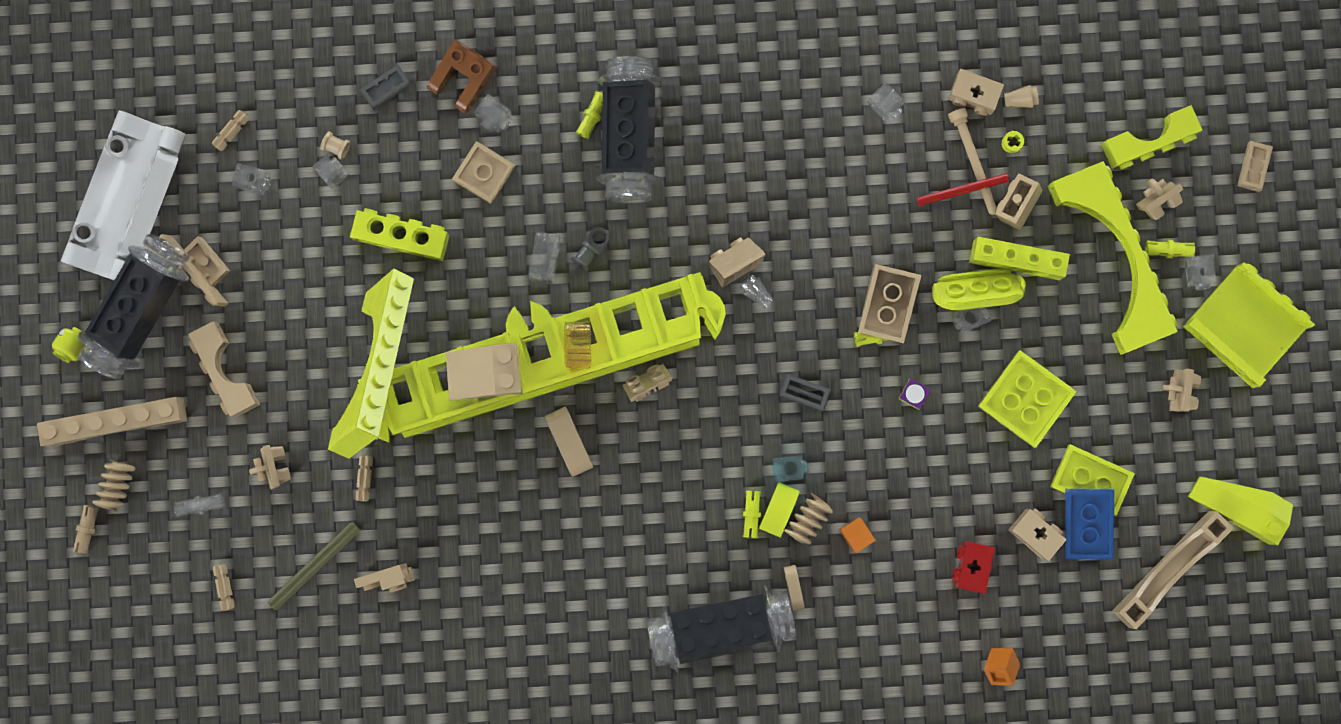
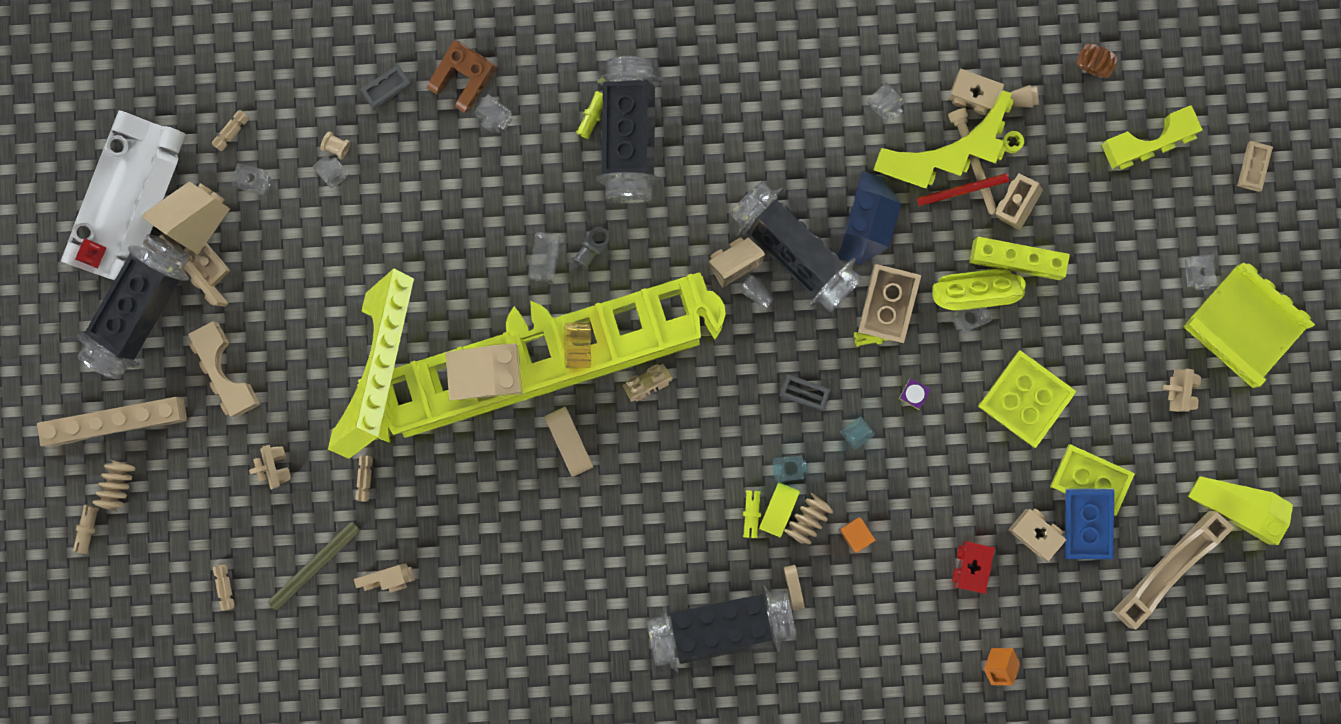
neon yellow head [52,327,88,363] -> none
clear pin [174,493,225,517] -> none
neon yellow brick [350,208,450,262] -> none
tan tile [452,141,516,205] -> none
neon yellow arch [1048,161,1178,355] -> none
tan hips [1136,179,1183,220] -> none
neon yellow pin [1145,240,1195,259] -> none
none -> red tile [75,238,107,269]
none -> tan slope [142,181,230,254]
none -> black brick [730,181,863,312]
none -> dark blue wedge [838,171,901,265]
none -> clear light blue brick [840,416,875,450]
none -> neon yellow arch [873,90,1014,188]
none -> dark orange gear [1076,44,1118,78]

